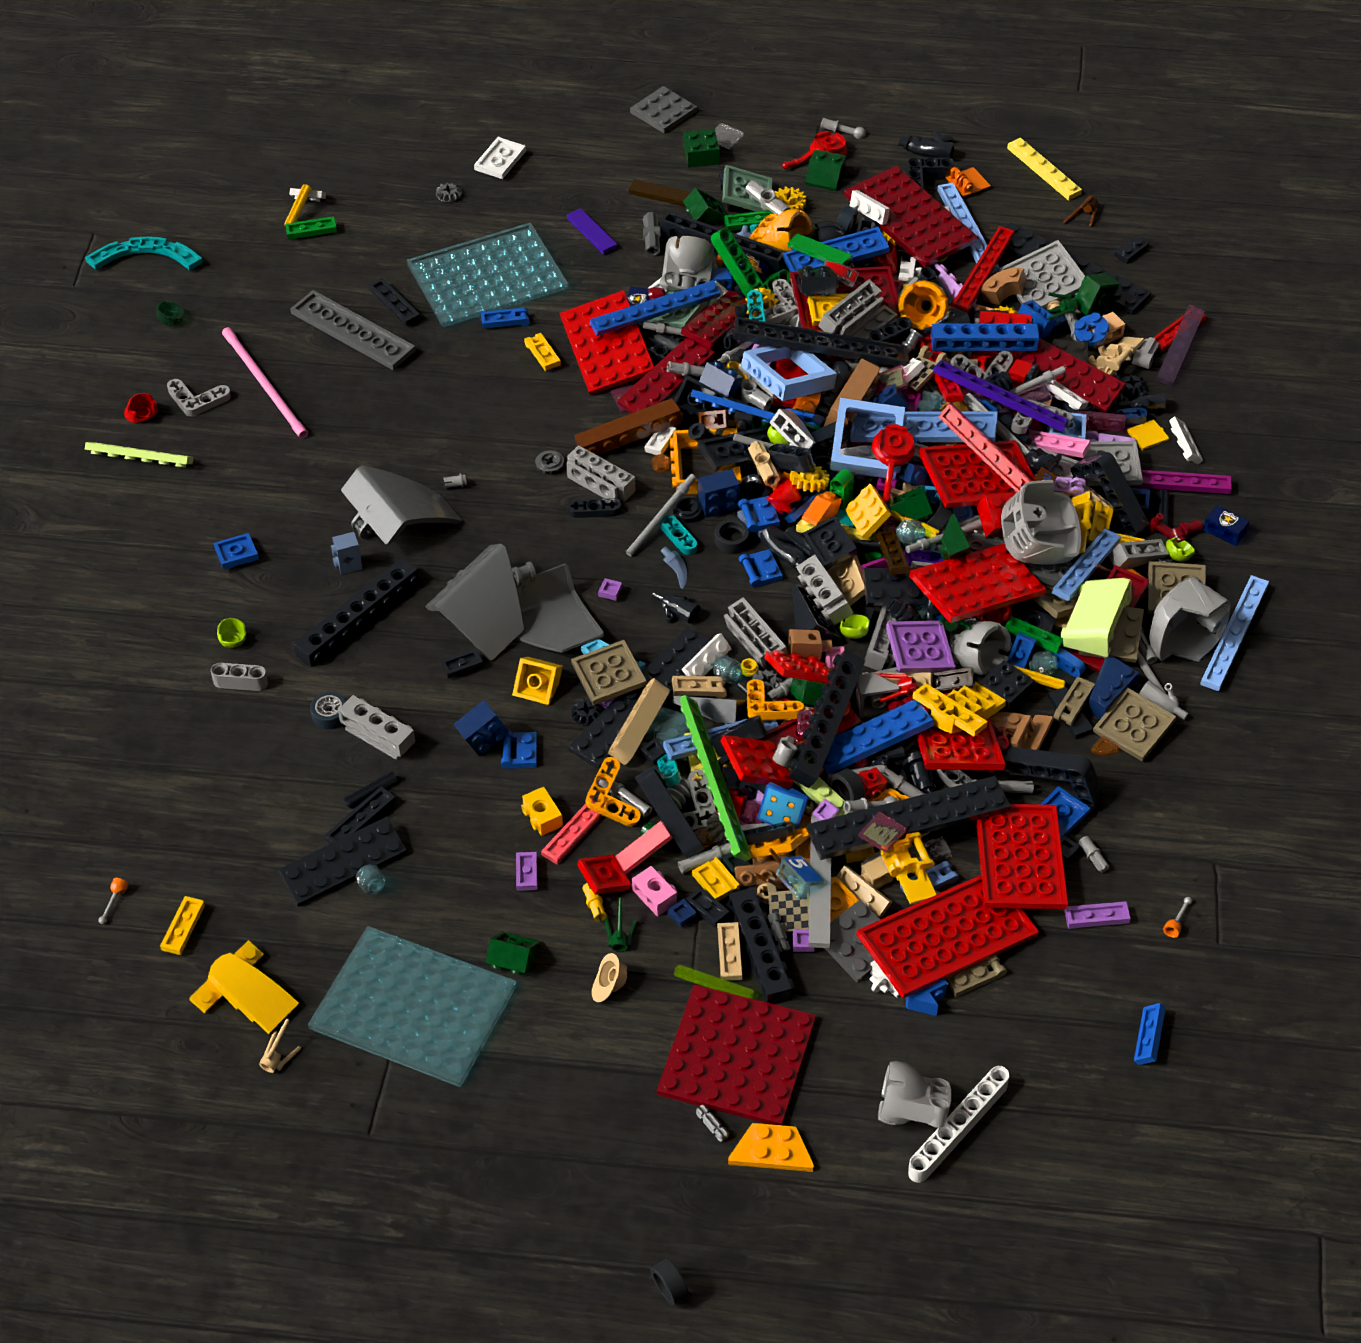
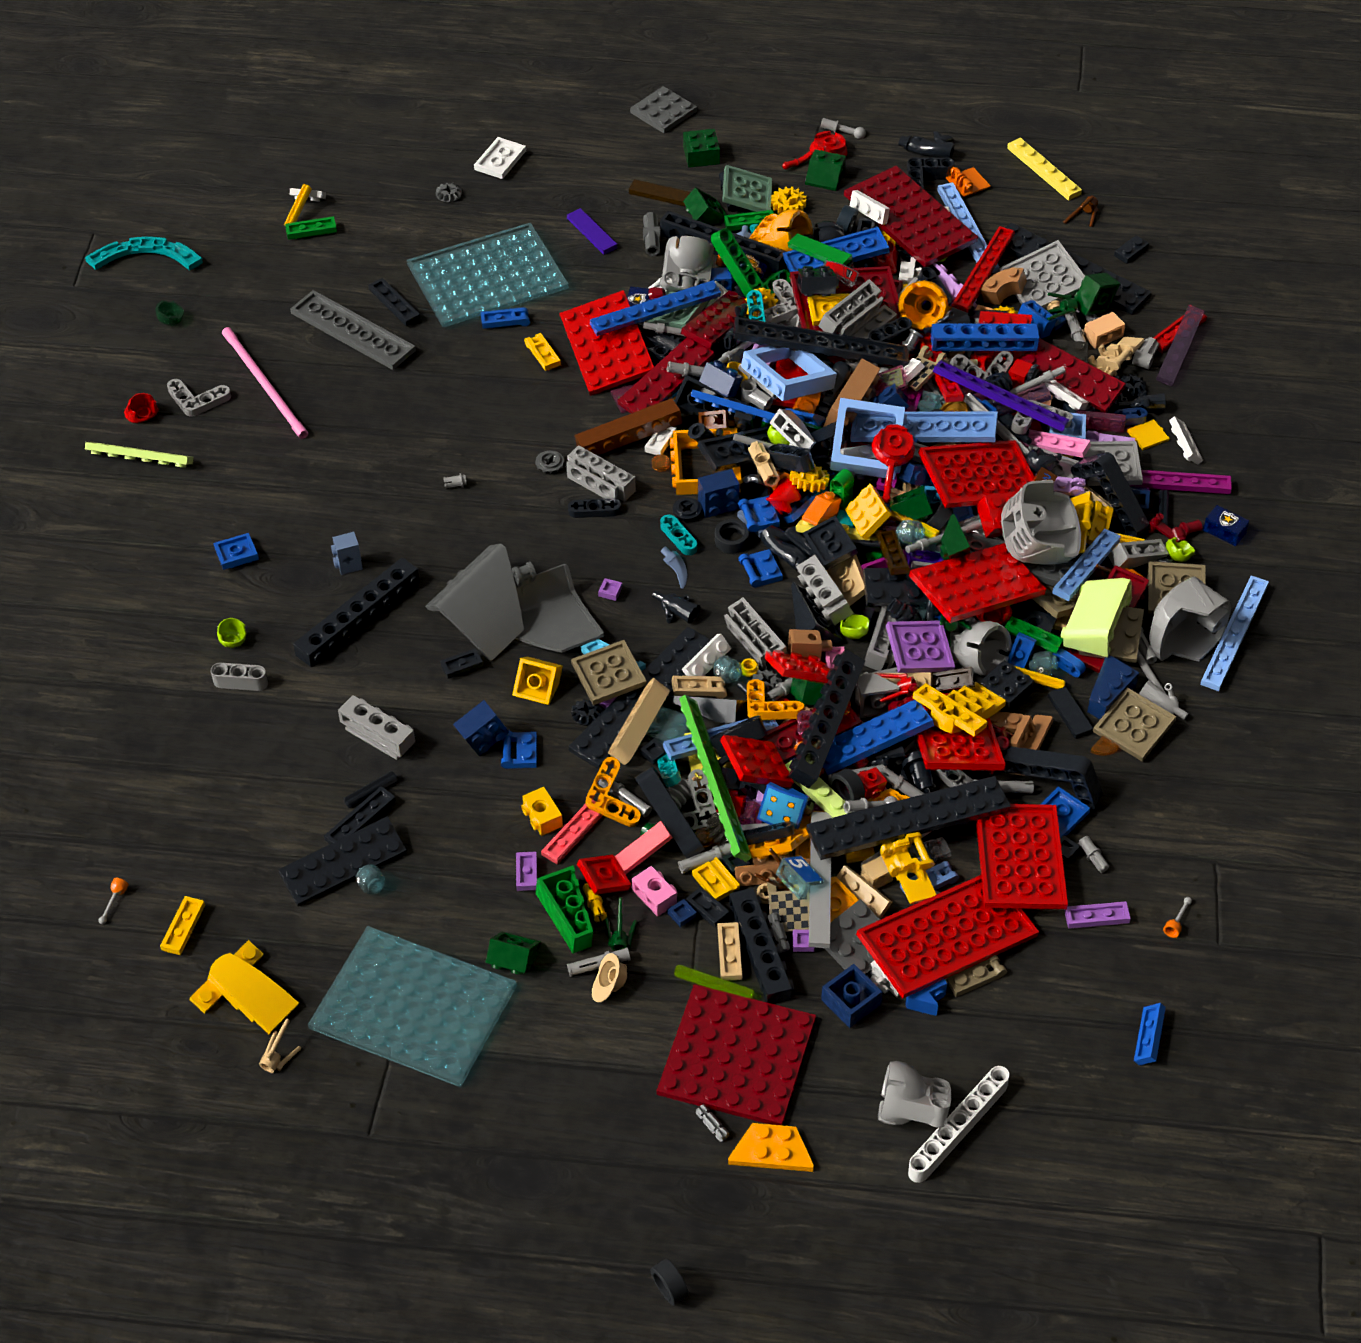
wheel [310,692,346,729] -> none
dark grey panel [341,465,463,545] -> none
light grey bar [626,474,696,556] -> none
clear piece [715,123,744,149] -> none
light grey piece [745,180,790,215] -> none
light grey piece [772,735,797,767] -> none
medium lavender tile [812,798,841,821] -> none
piece [858,812,907,853] -> none
tile [938,403,1033,492] -> none
dark tan plate [1053,676,1095,726] -> none
blue plate [1074,313,1110,346] -> none
none -> green wedge [536,865,593,953]
none -> light grey pin [567,948,631,977]
none -> dark blue brick [821,964,882,1028]

